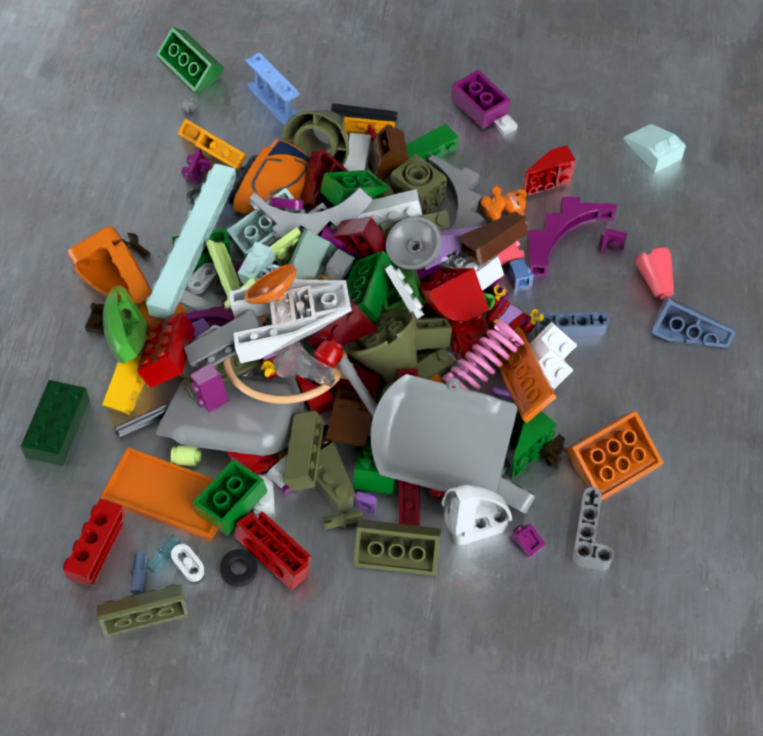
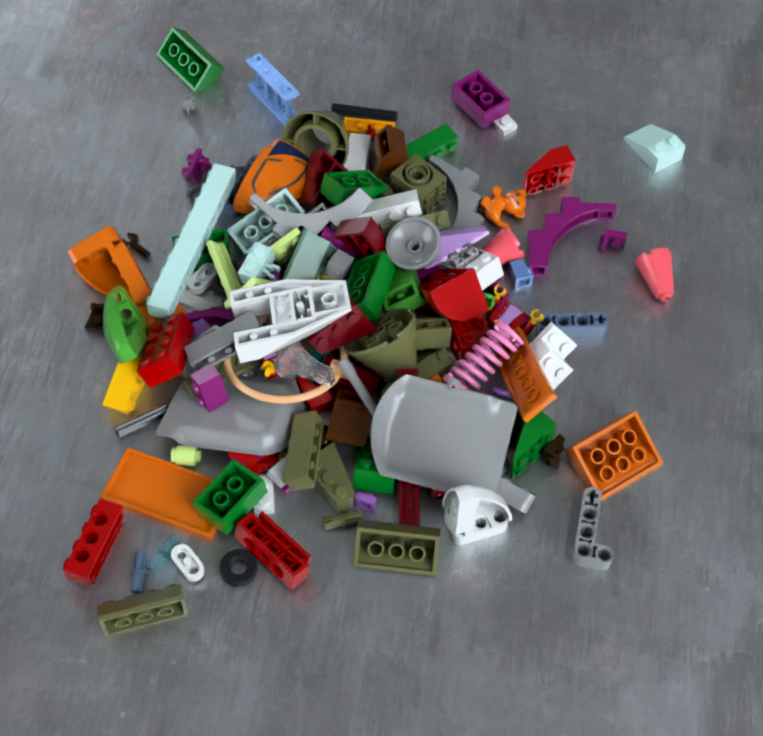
dark green brick [21,380,90,466] -> none
light orange bracket [177,119,247,170] -> none
orange dish [244,264,297,304] -> none
magenta beam [269,197,304,210] -> none
red head [314,340,343,370] -> none
white plate [385,265,424,319] -> none
reddish brown slope [458,211,528,266] -> none
magenta bracket [509,524,545,557] -> none
sand blue wedge [651,295,737,348] -> none

